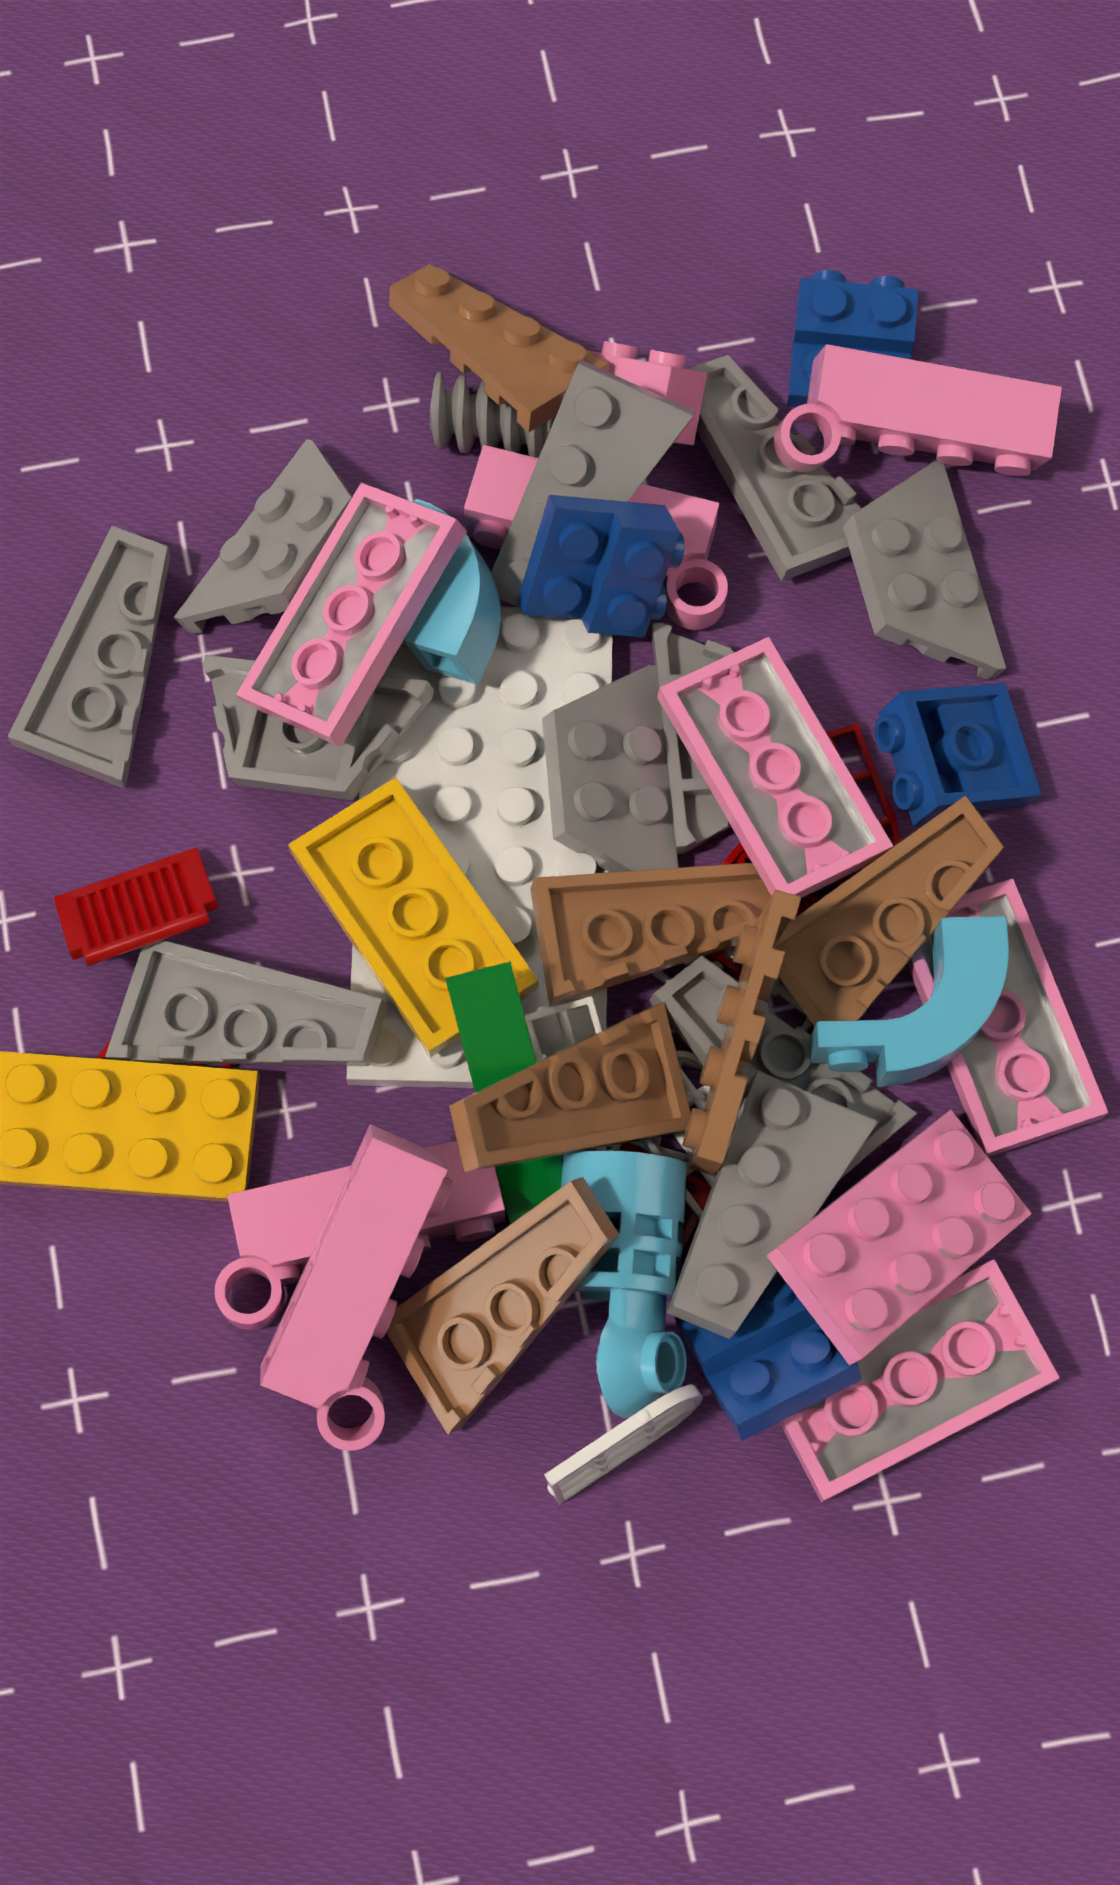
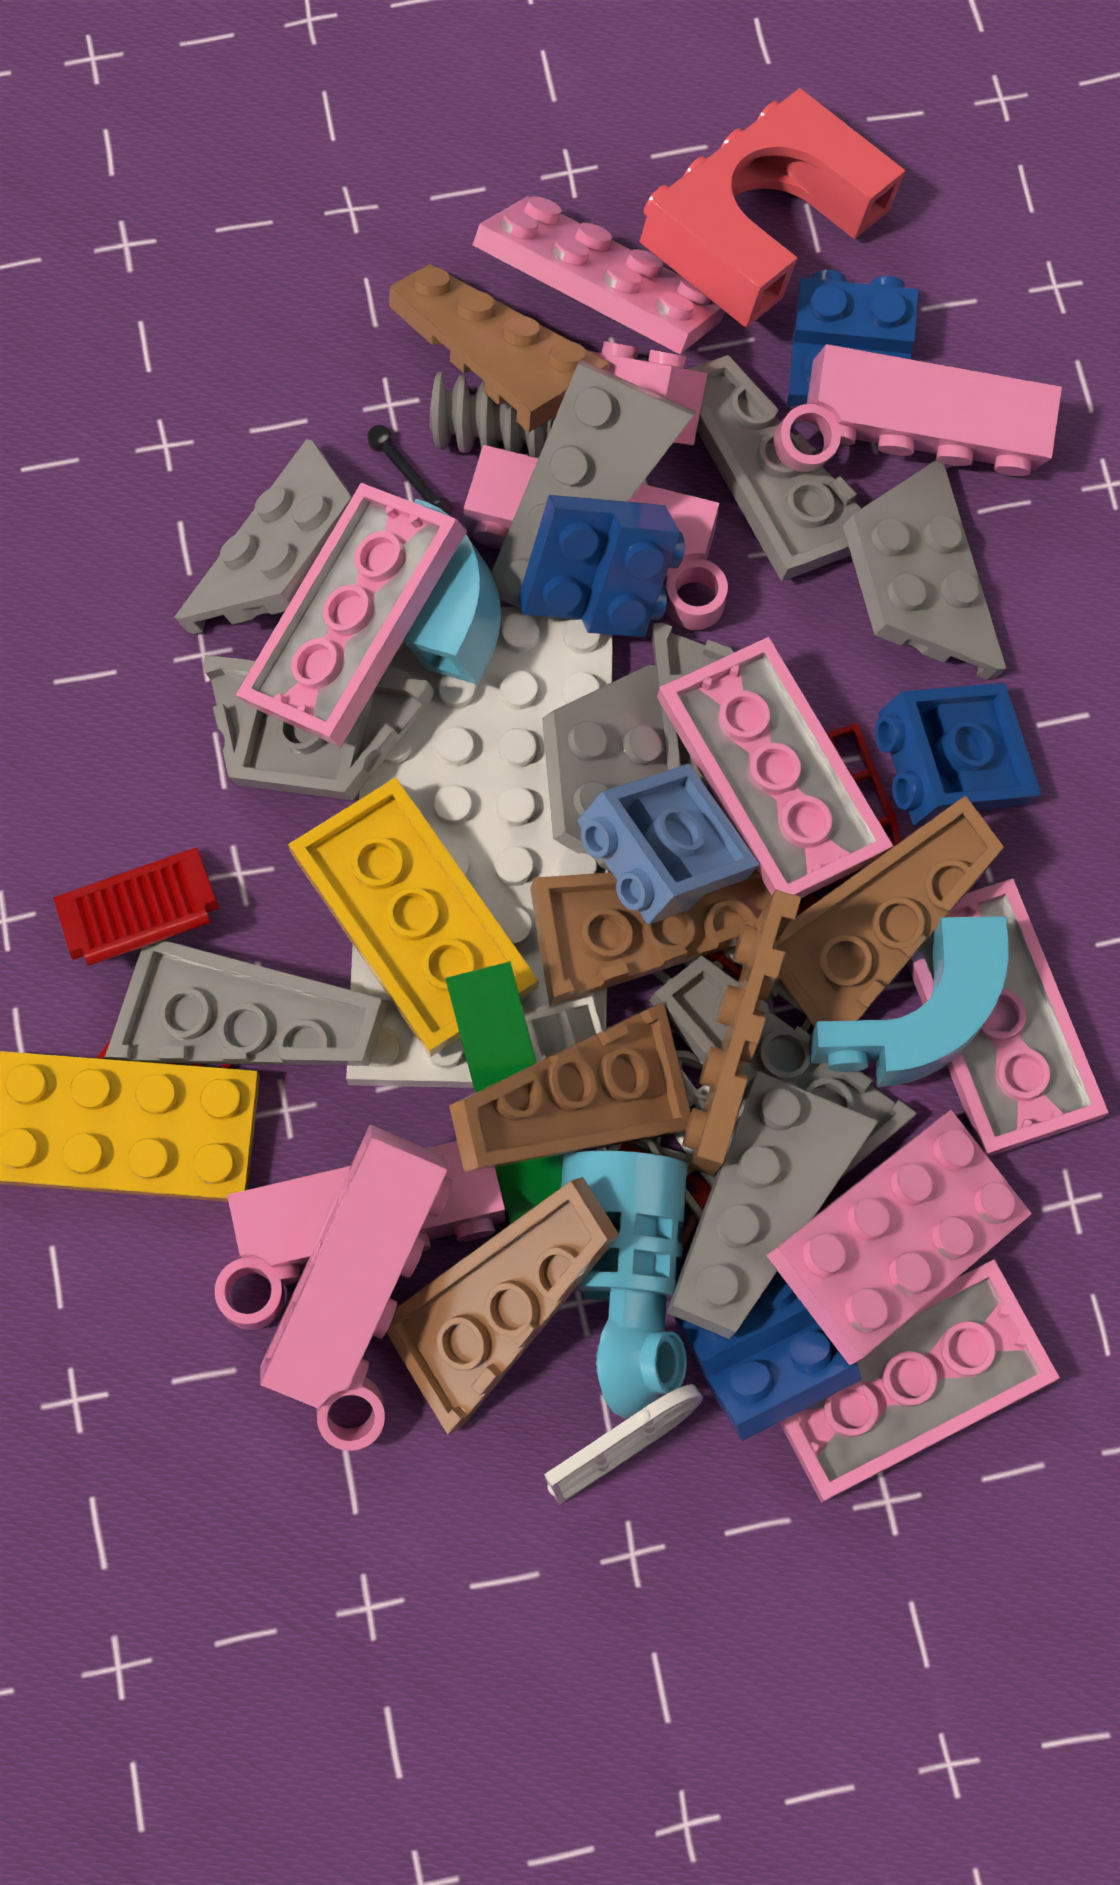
light grey wing [7,526,171,789] -> none
none -> black hinge [367,425,452,515]
none -> bright pink piece [473,196,725,354]
none -> medium blue plate [577,764,760,925]
none -> coral arch [639,88,906,328]

